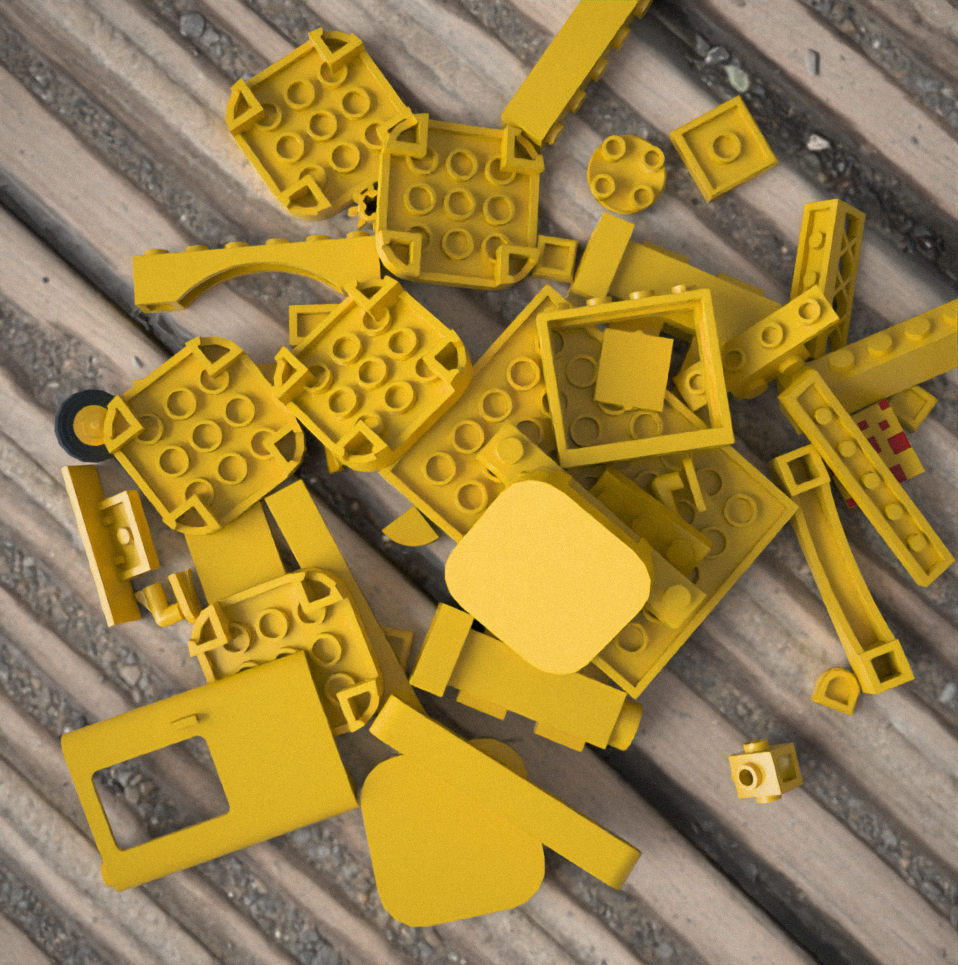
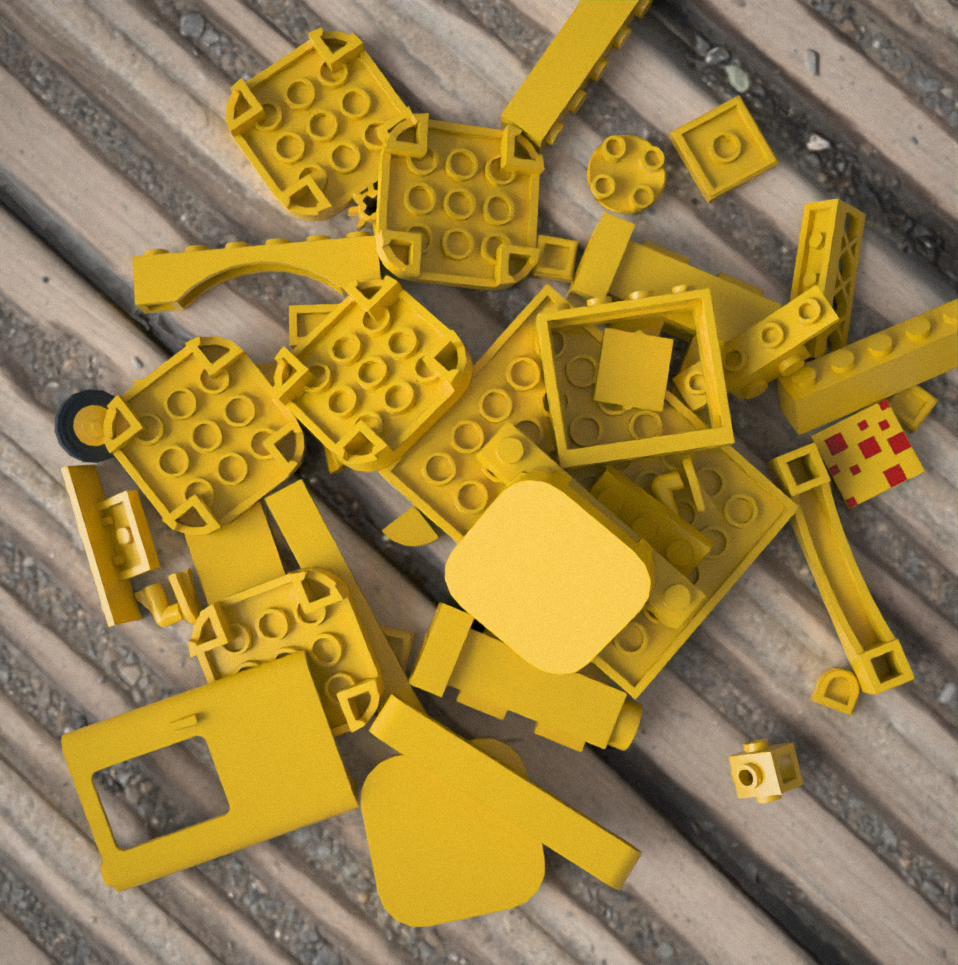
yellow plate [777,370,956,588] -> none

